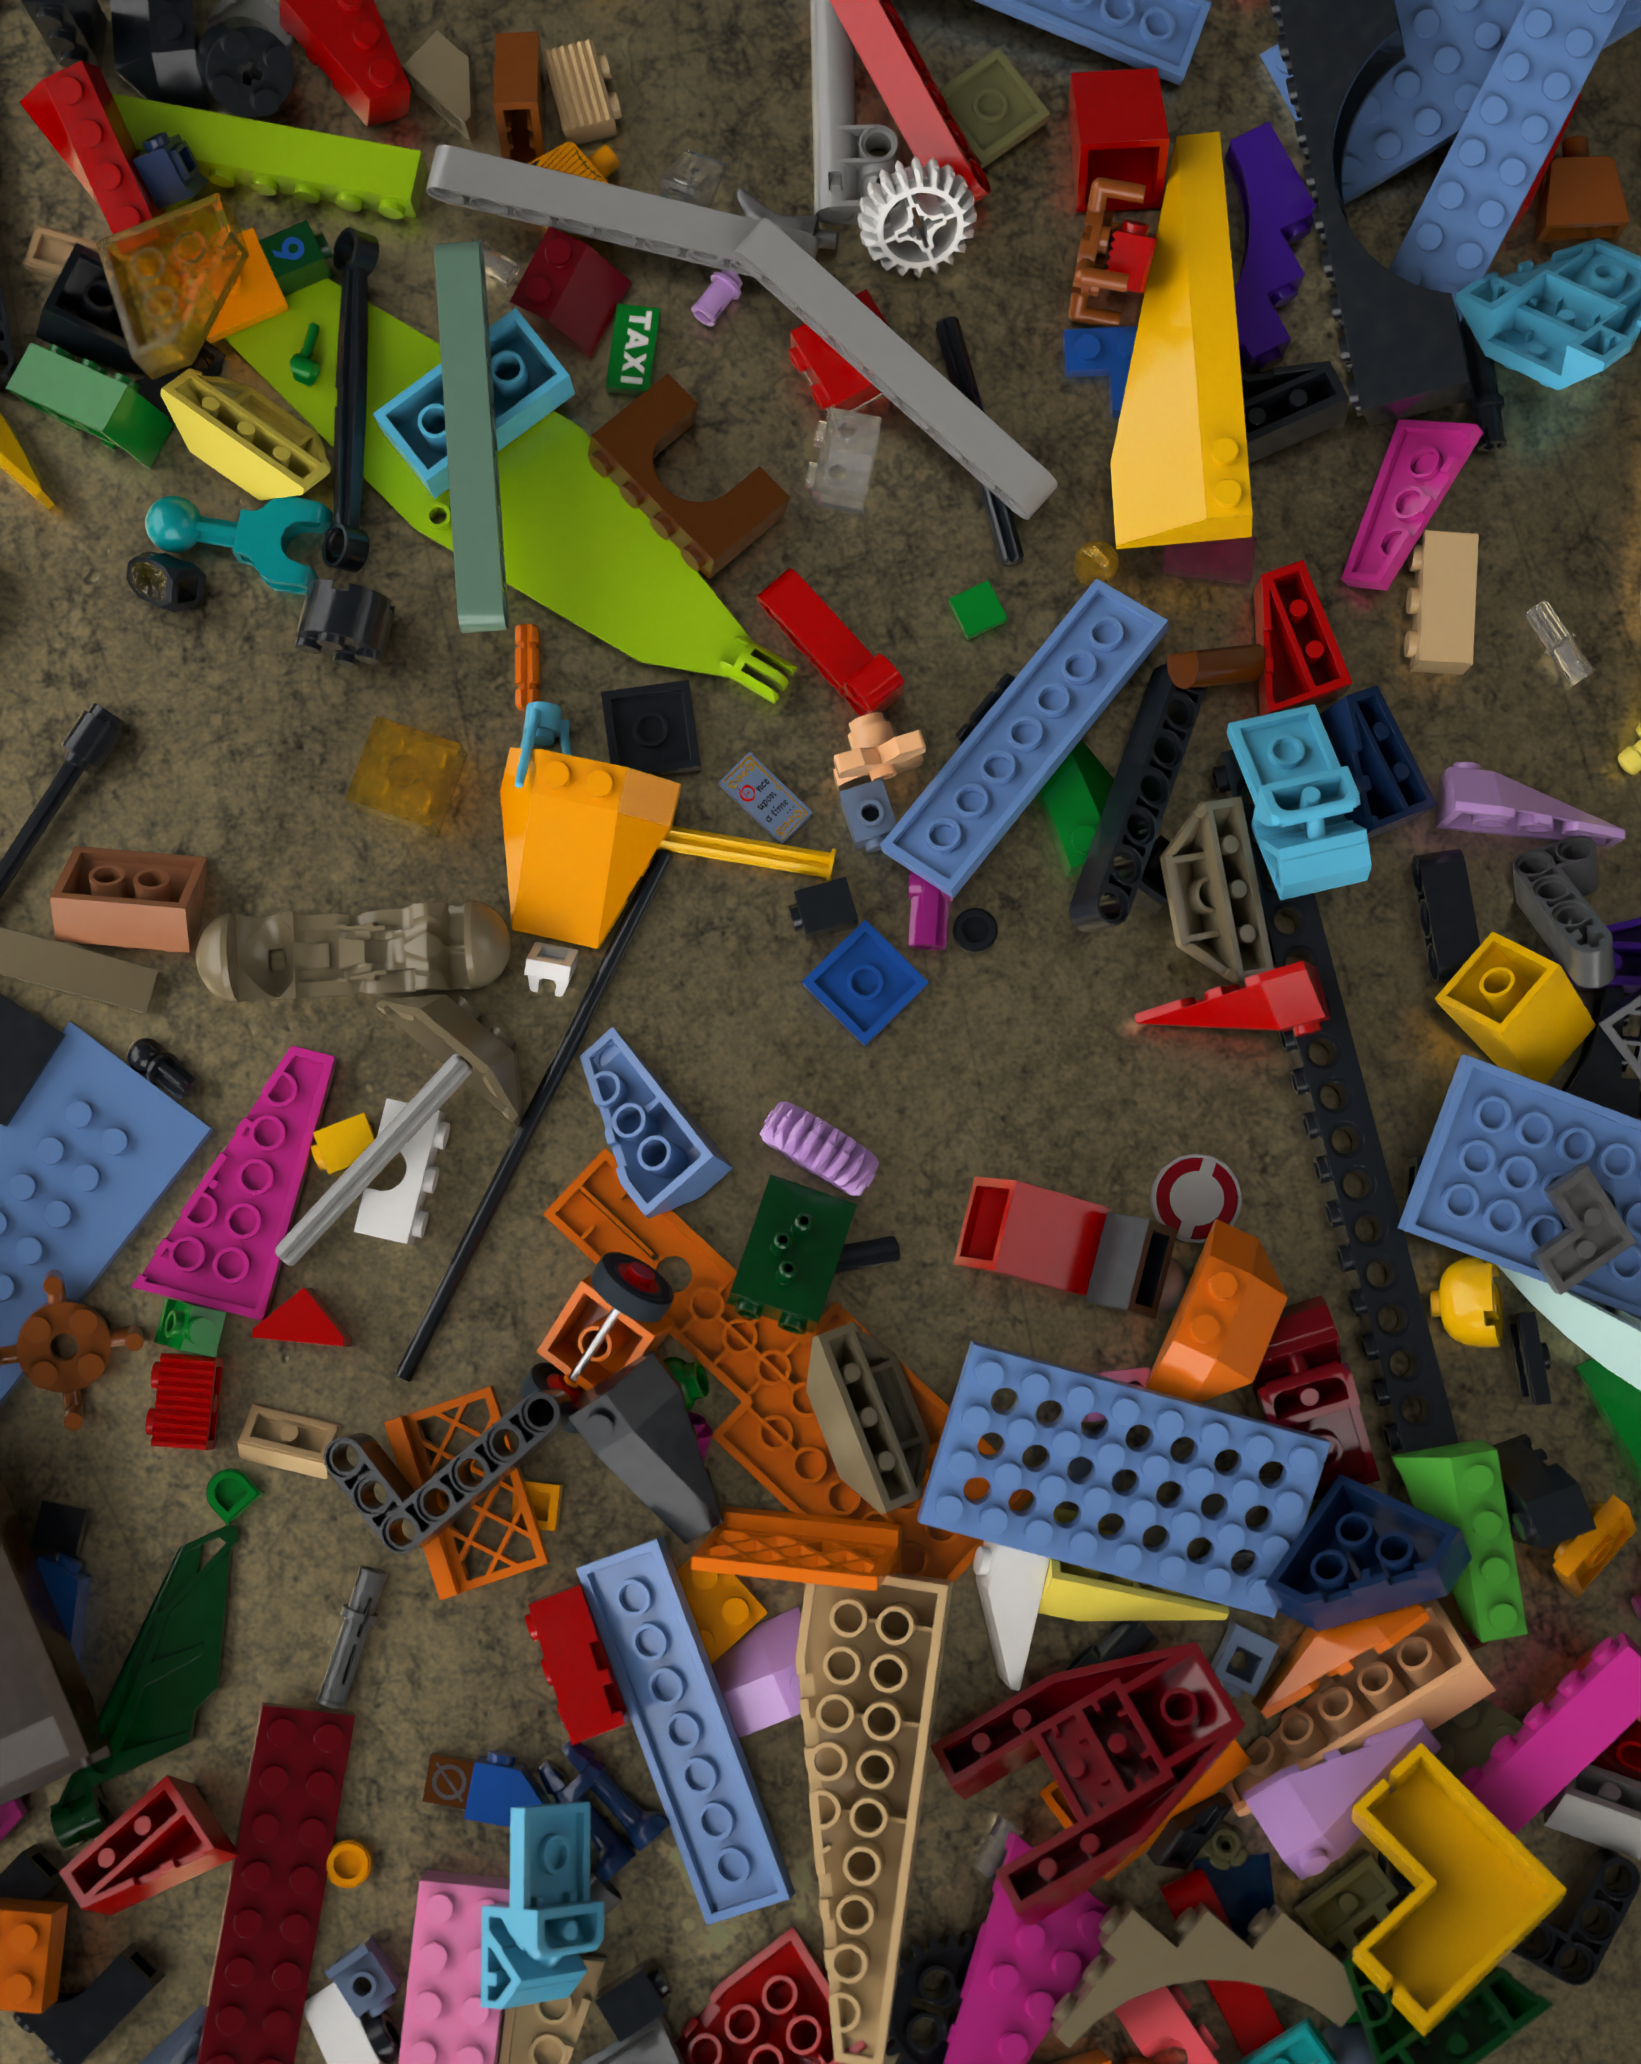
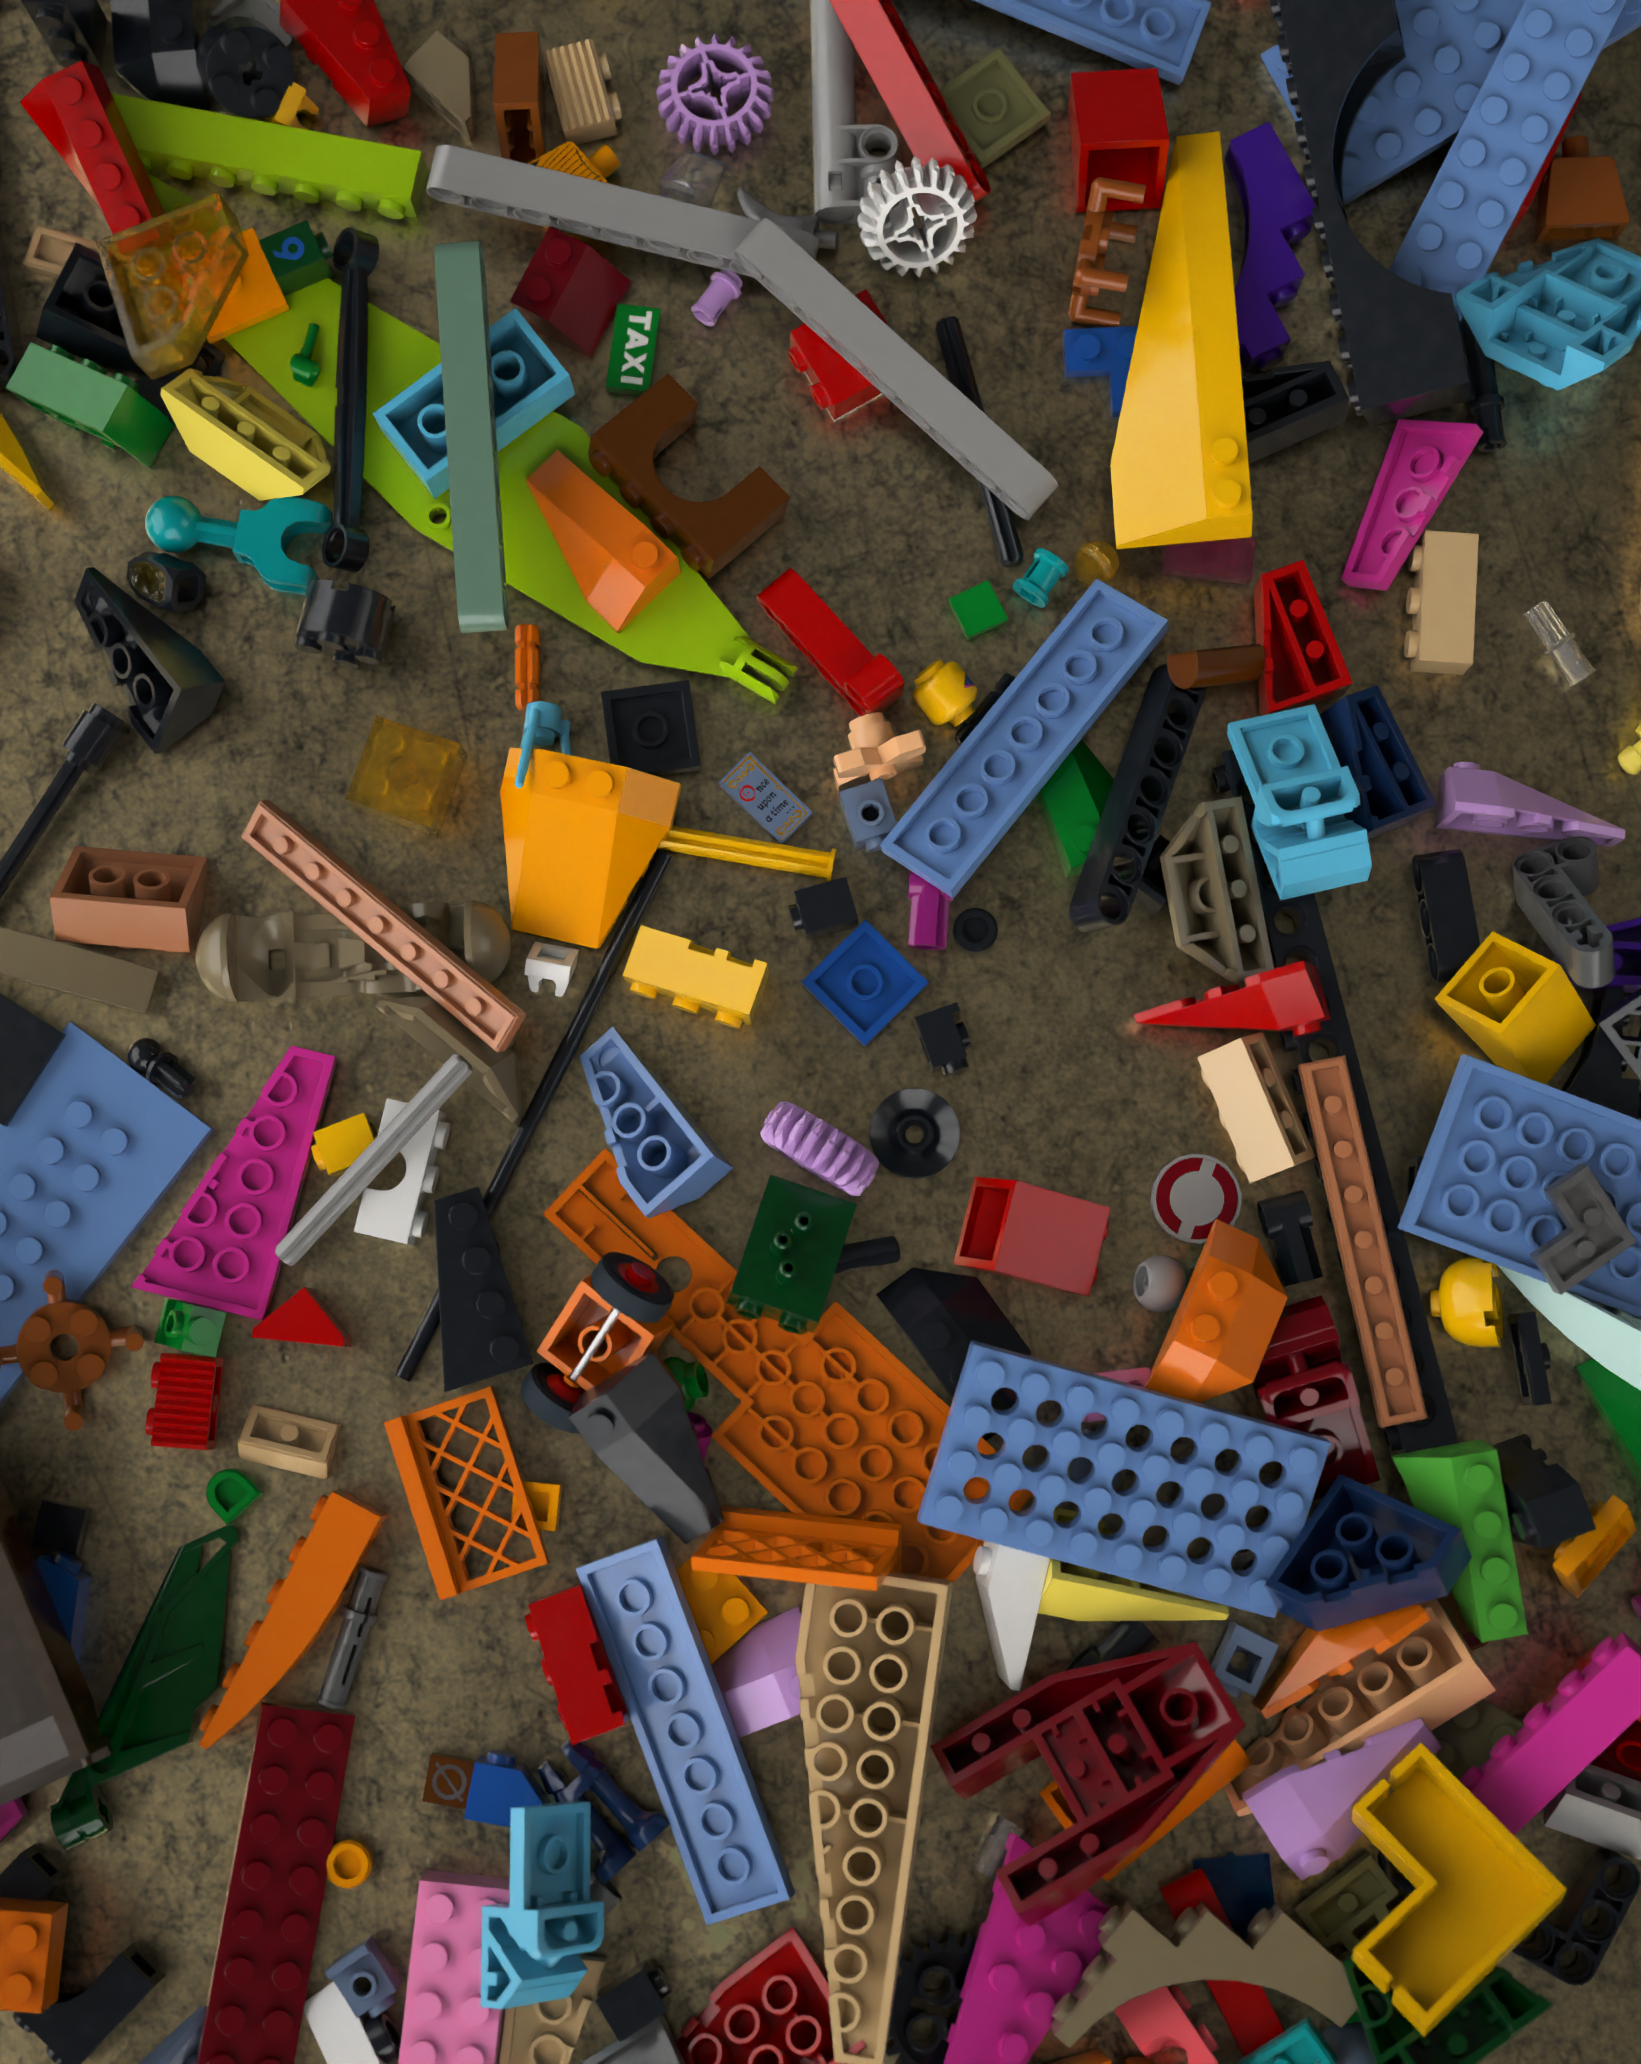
red wedge [59,1775,240,1916] -> none
dark blue window [133,131,209,210] -> none
black beam [324,1388,573,1554] -> none
clear pin [469,237,520,288] -> none
clear brick [805,407,882,515] -> none
dark tan wedge [806,1321,930,1515] -> none
black piece [1085,1212,1178,1320] -> none
red brick [1104,219,1157,293] -> none
black tile [1146,1792,1233,1870] -> none
olive plate [1202,1823,1248,1870] -> none
none -> black wedge [74,567,225,754]
none -> orange slope [199,1489,388,1749]
none -> nougat tile [241,800,527,1053]
none -> yellow tile [264,81,319,130]
none -> black wedge [434,1186,534,1393]
none -> orange wedge [526,450,681,633]
none -> yellow wedge [622,925,770,1029]
none -> lavender gear [656,34,774,155]
none -> black dish [869,1088,960,1179]
none -> black wedge [876,1268,1031,1441]
none -> yellow head [912,658,978,727]
none -> black brick [913,1002,972,1076]
none -> teal bush [1012,548,1069,608]
none -> tan brick [1197,1031,1315,1183]
none -> black piece [1257,1190,1323,1287]
none -> nougat tile [1298,1055,1427,1427]

